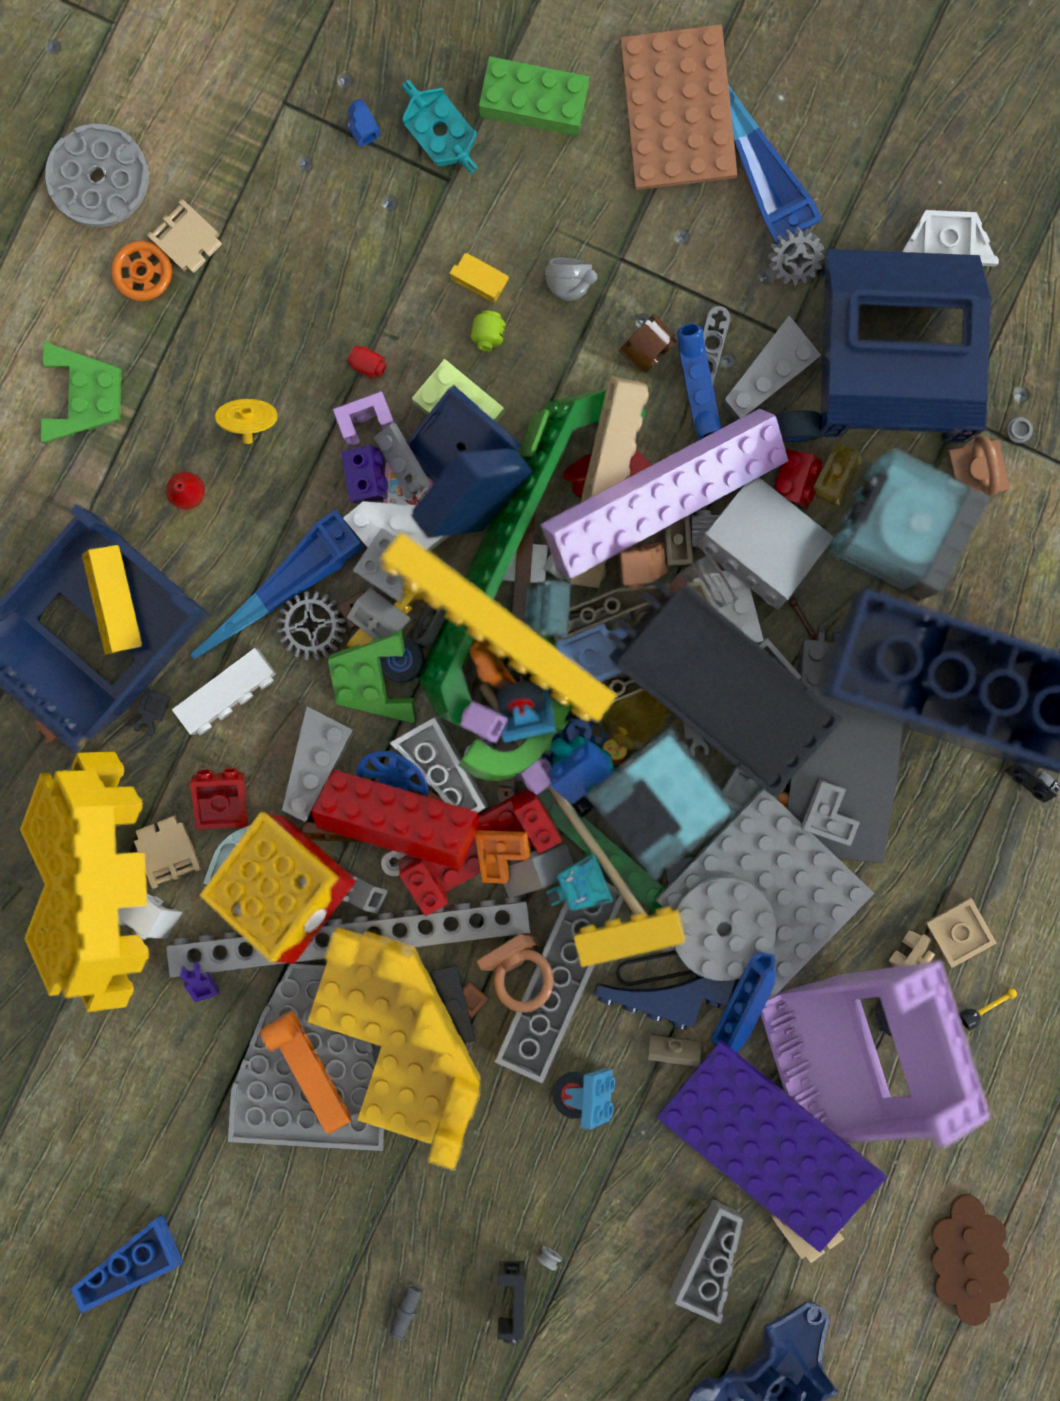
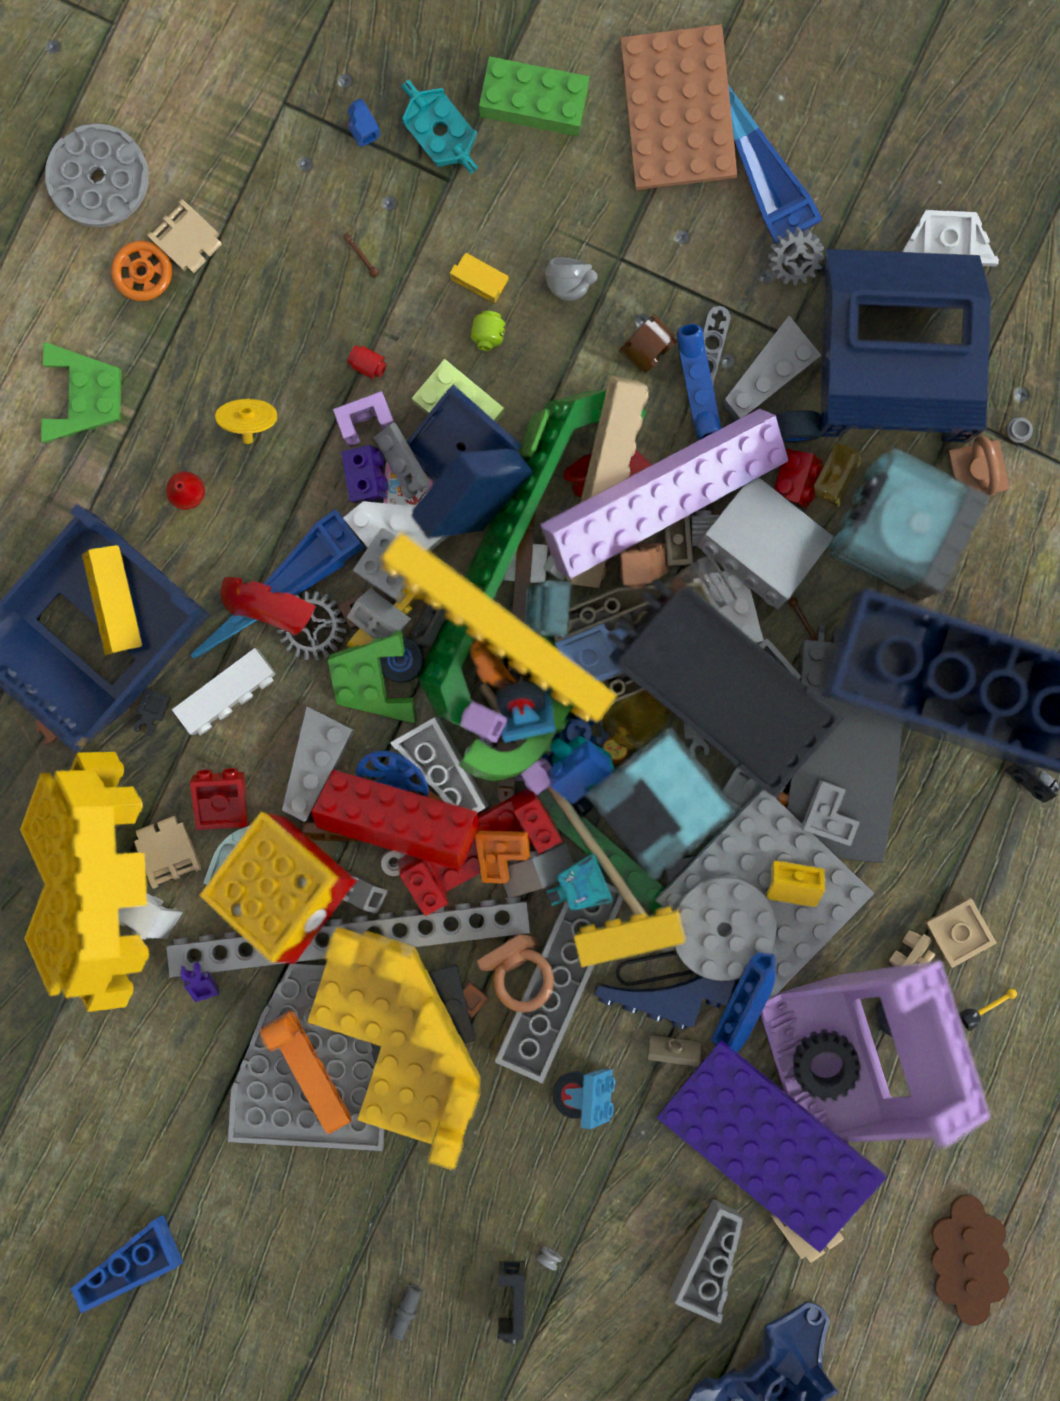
none -> red brick [220,577,316,635]
none -> reddish brown hinge [343,233,379,277]
none -> yellow panel [766,860,825,907]
none -> black tyre [793,1029,861,1102]

